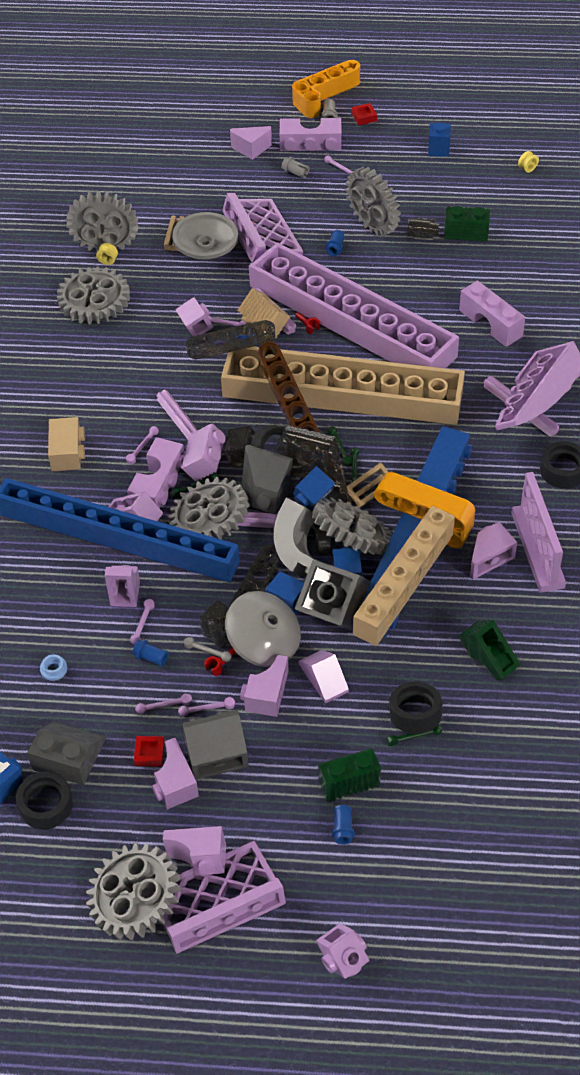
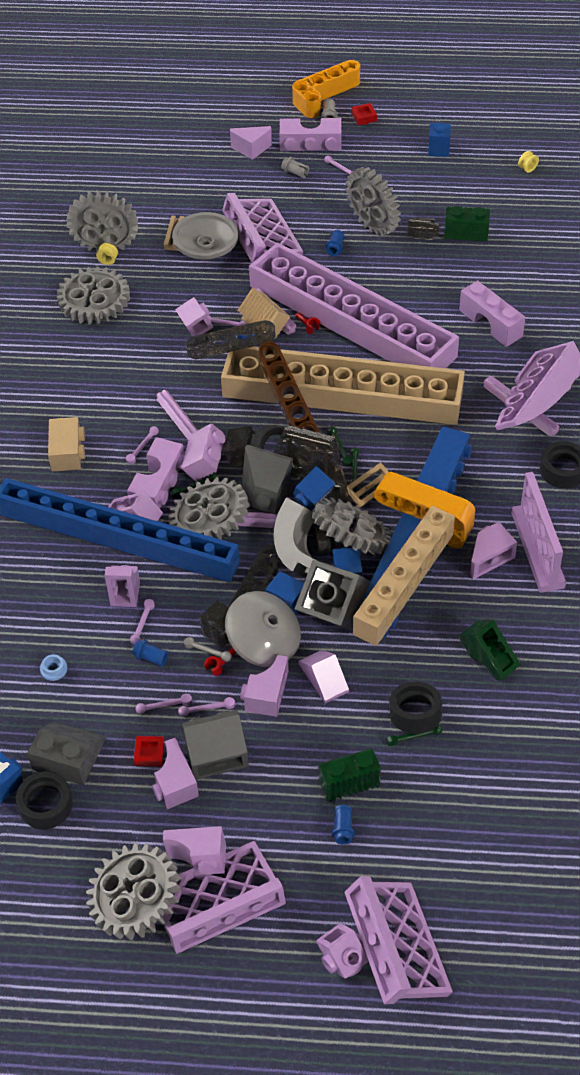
none -> lavender fence [345,876,453,1004]

